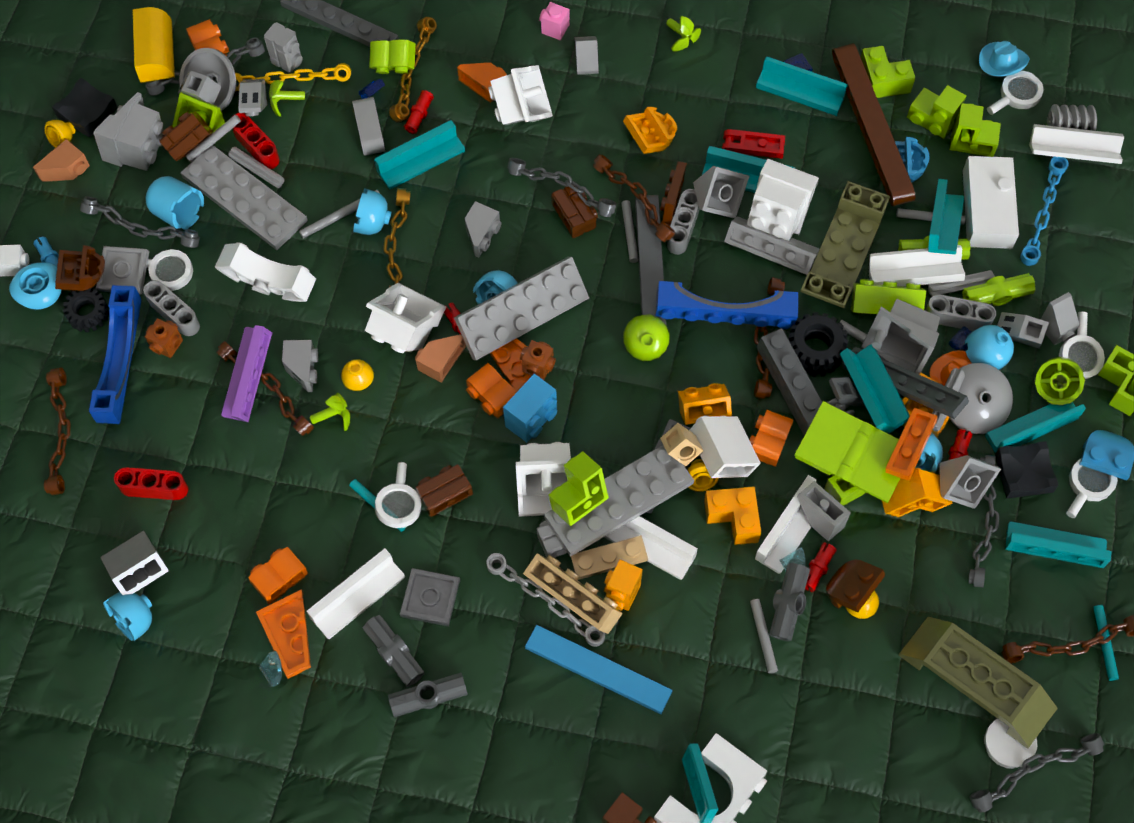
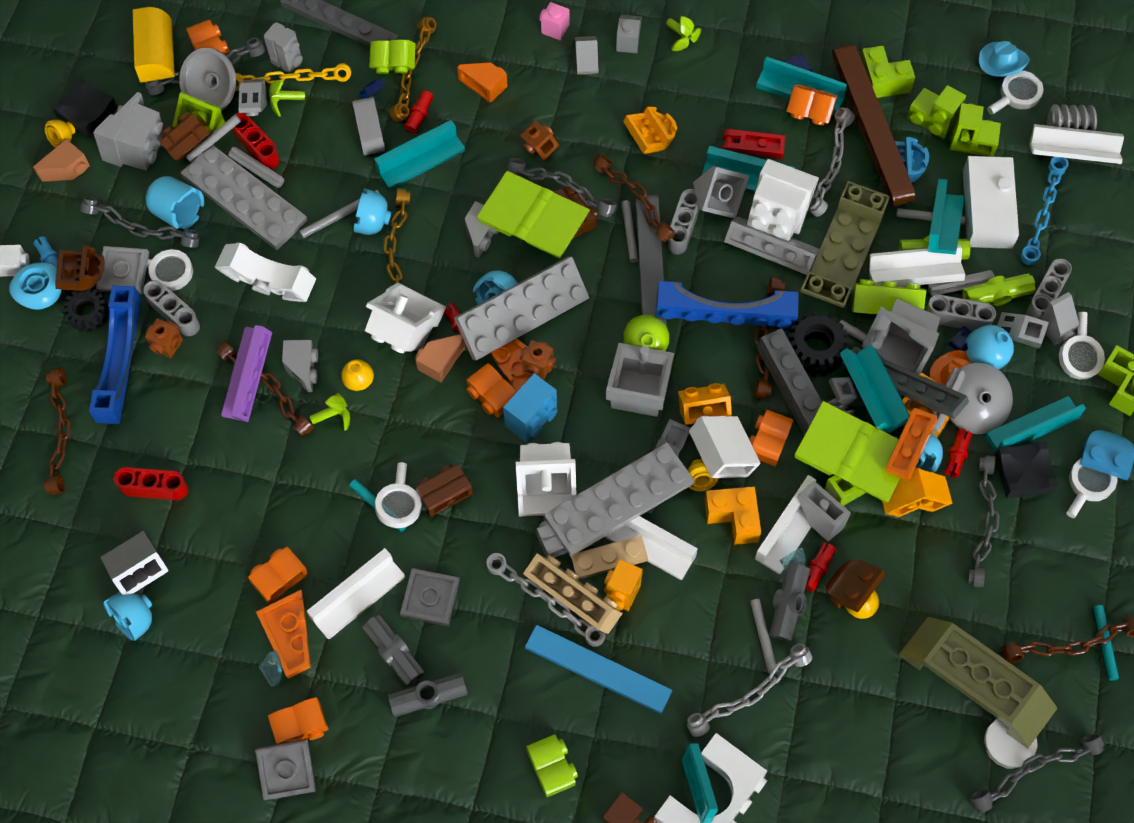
light grey slope [178,71,221,105] -> none
white piece [488,65,553,125] -> none
lime brick [548,451,609,527] -> none
reddish brown wing [660,161,687,226] -> none
tan brick [660,423,703,466] -> none
light grey slope [939,455,1001,509] -> none
teal panel [1005,522,1112,568] -> none
lime cylinder [1035,357,1085,405] -> none
none -> flat silver tile [255,739,316,800]
none -> orange brick [268,697,329,744]
none -> lime piece [477,171,590,258]
none -> dark orange brick [520,121,560,160]
none -> lime brick [526,734,578,798]
none -> light grey piece [606,343,674,417]
none -> light grey slope [616,15,642,53]
none -> light grey piece [687,644,813,737]
none -> orange brick [787,84,838,125]
none -> light grey piece [808,107,855,217]
none -> light grey beam [1026,259,1072,319]

